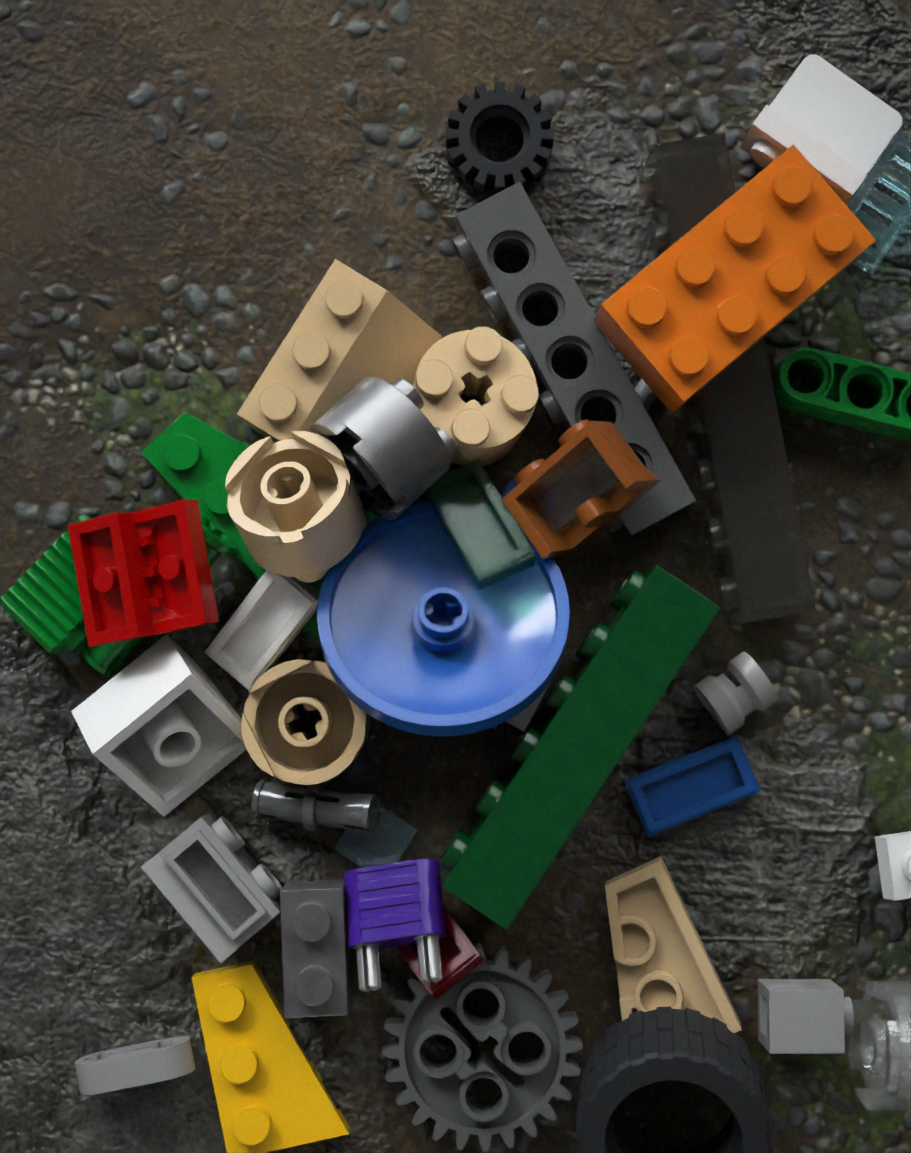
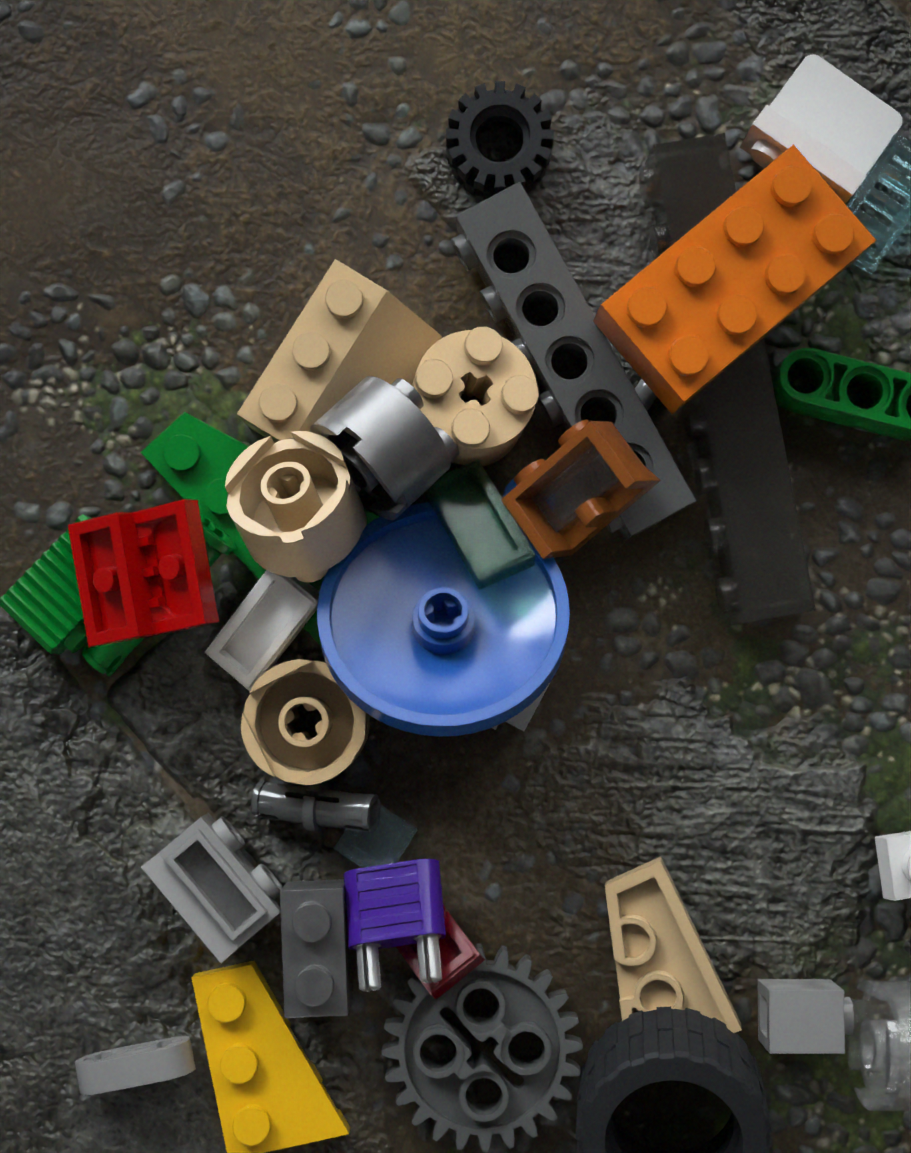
white slope [71,634,246,817] -> none
dark green brick [439,565,721,930] -> none
blue tile [623,735,760,837] -> none
light grey wheel [693,651,779,735] -> none

